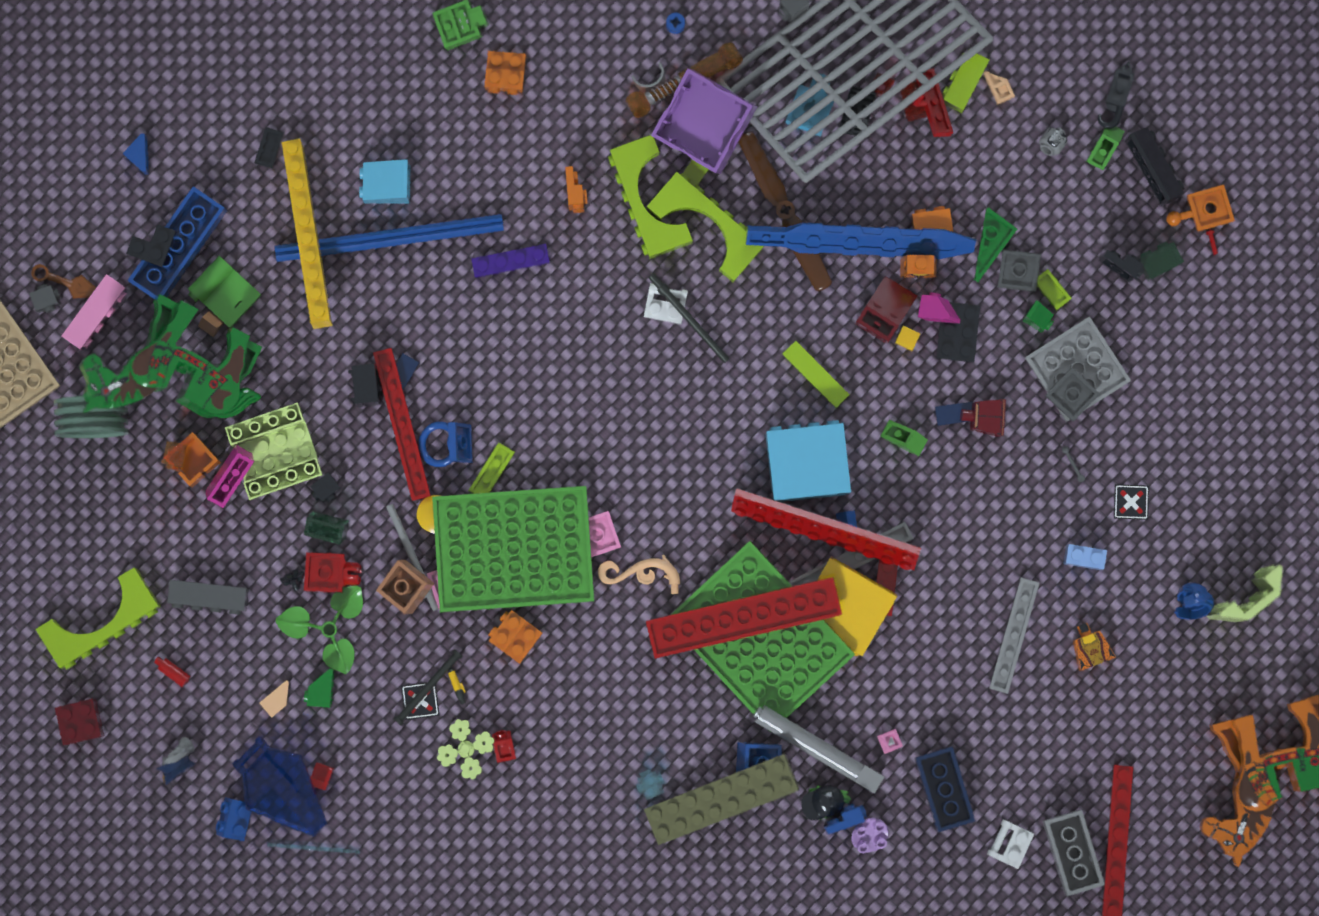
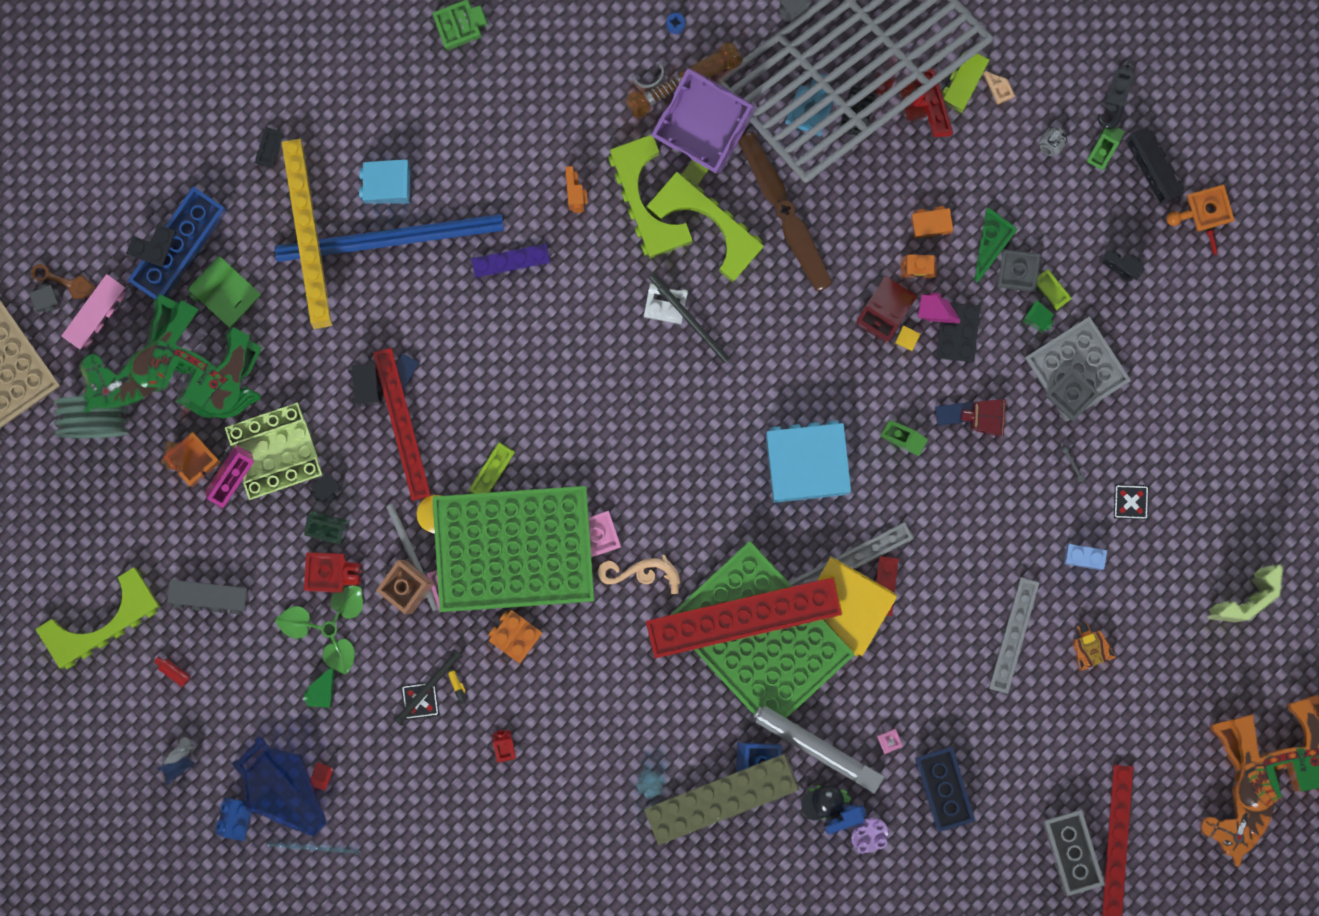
dark red brick [55,698,105,745] -> none
blue slope [123,133,149,174] -> none
nougat slope [198,311,224,337] -> none
light nougat tile [260,680,289,718] -> none
black plant [280,569,305,591] -> none
blue tile [418,421,473,467] -> none
yellowish green plant [437,719,494,779] -> none
orange plate [485,51,526,95] -> none
red plate [731,489,921,571] -> none
blue plate [746,223,976,259] -> none
lime tile [782,341,850,408] -> none
blue slope [836,511,857,527] -> none
white plate [987,819,1034,869] -> none
clear green brick [1140,241,1184,281] -> none
blue helmet [1174,582,1214,620] -> none

